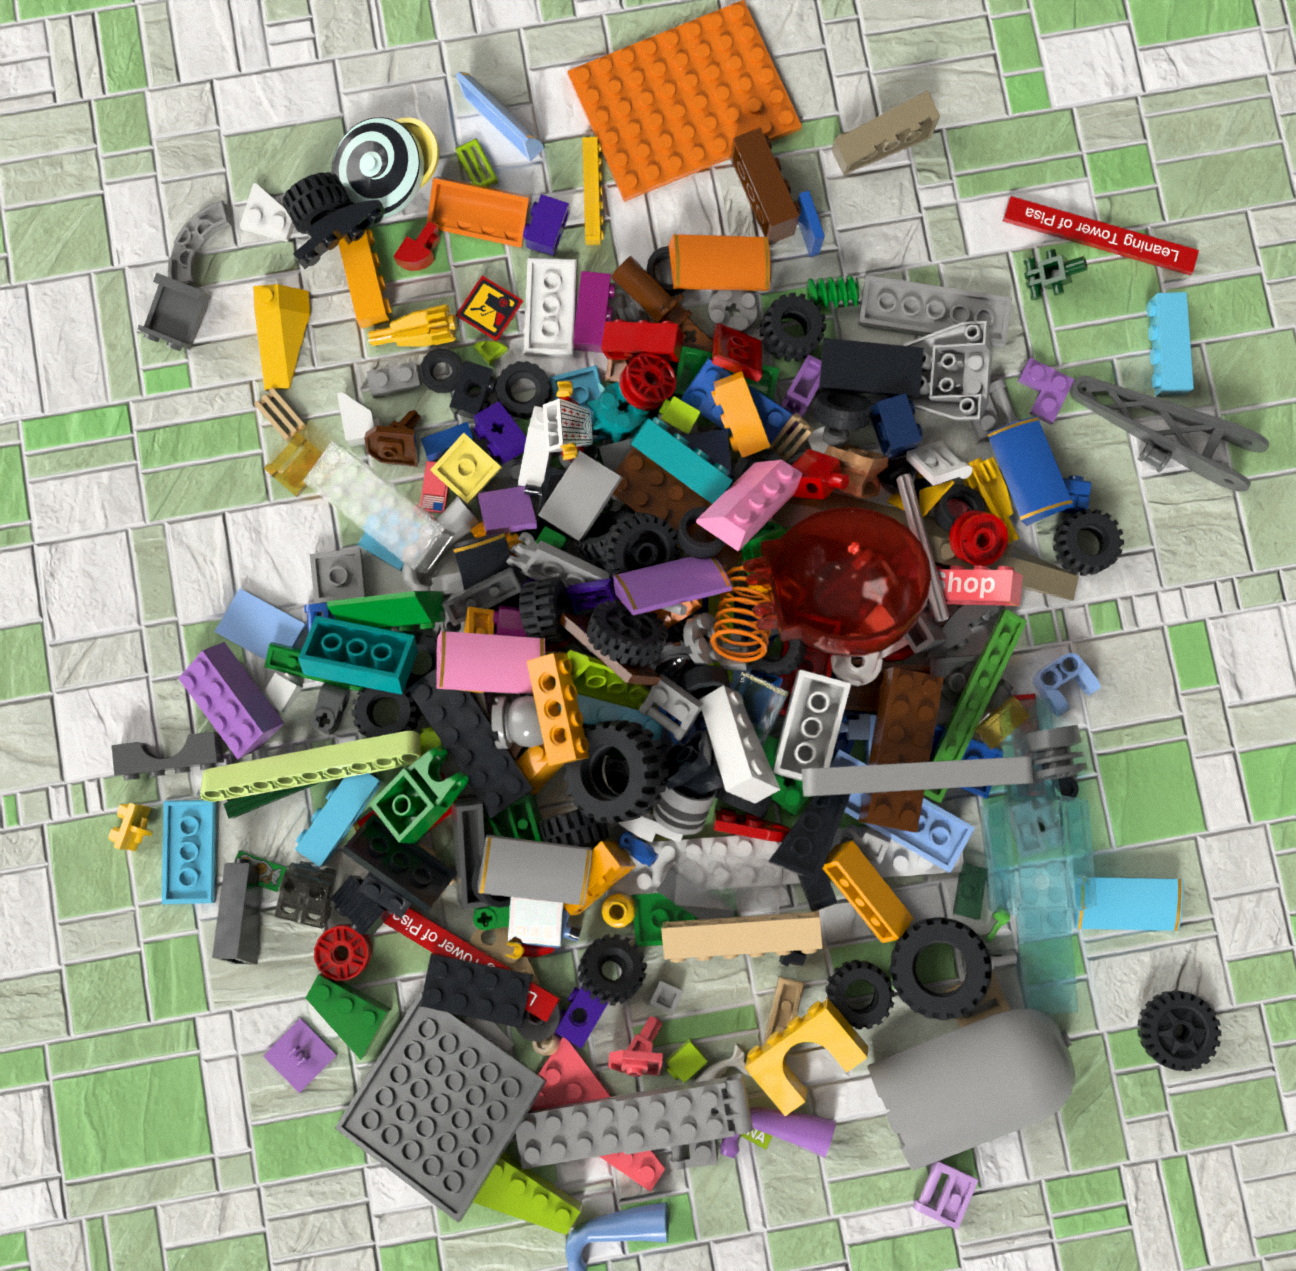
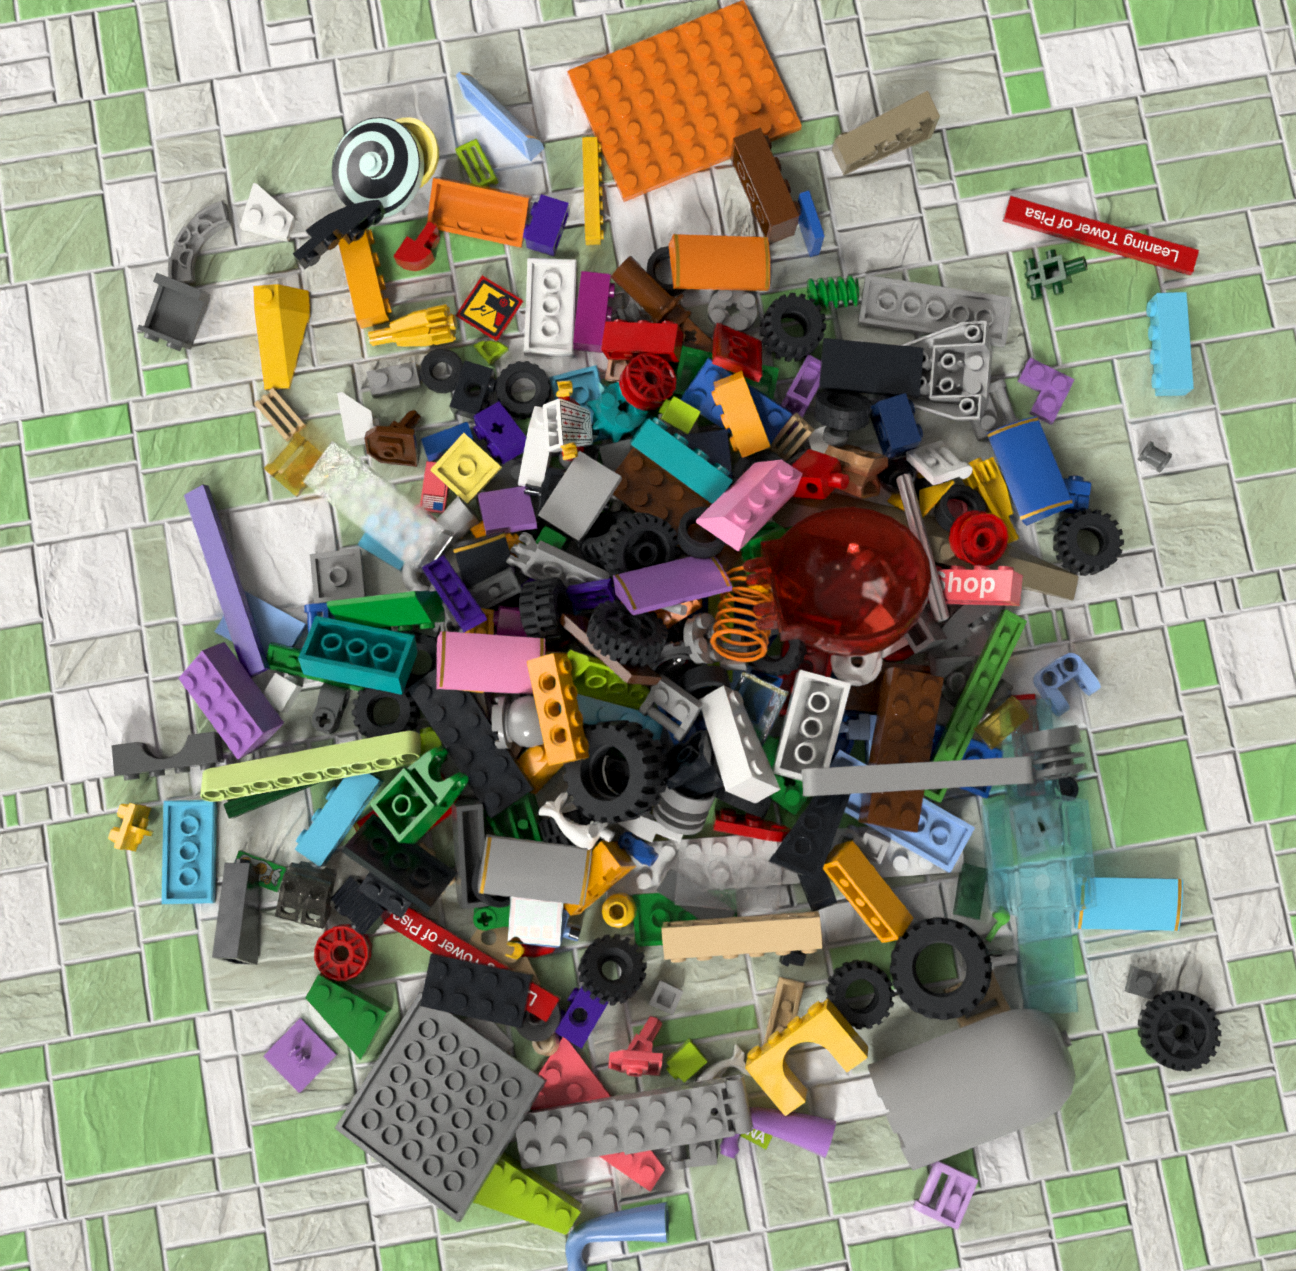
black tyre [282,172,352,234] -> none
dark grey piece [1070,376,1269,491] -> none
none -> tile [184,484,270,678]
none -> dark purple tile [422,555,487,632]
none -> white animal [539,793,614,850]
none -> dark grey plate [1124,966,1159,1000]

